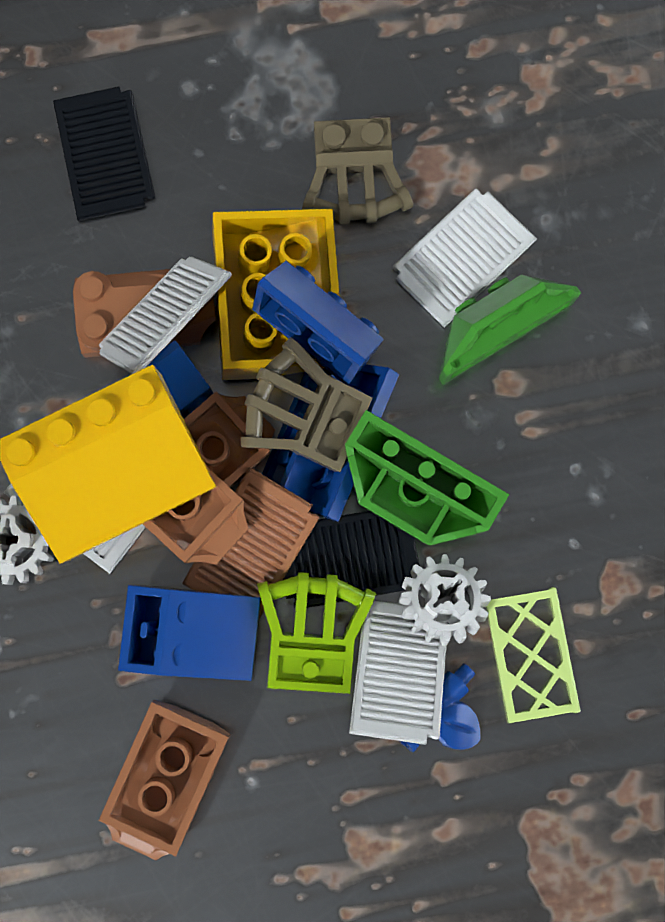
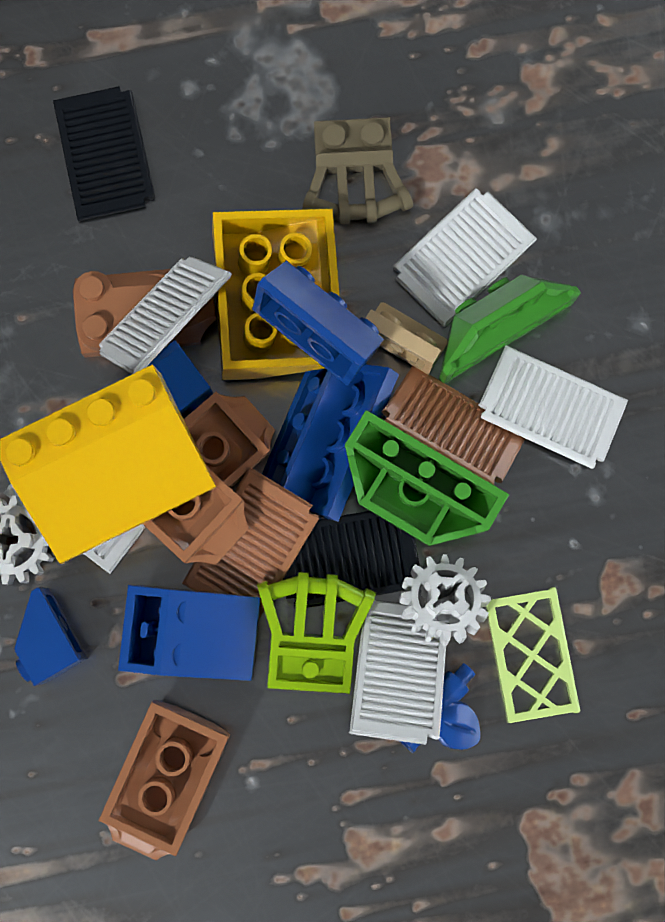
dark tan plate [241,338,372,472] -> none
none -> blue slope [14,587,88,686]
none -> tan bracket [366,302,448,375]
none -> nougat window [382,366,525,485]
none -> white window [479,345,628,469]

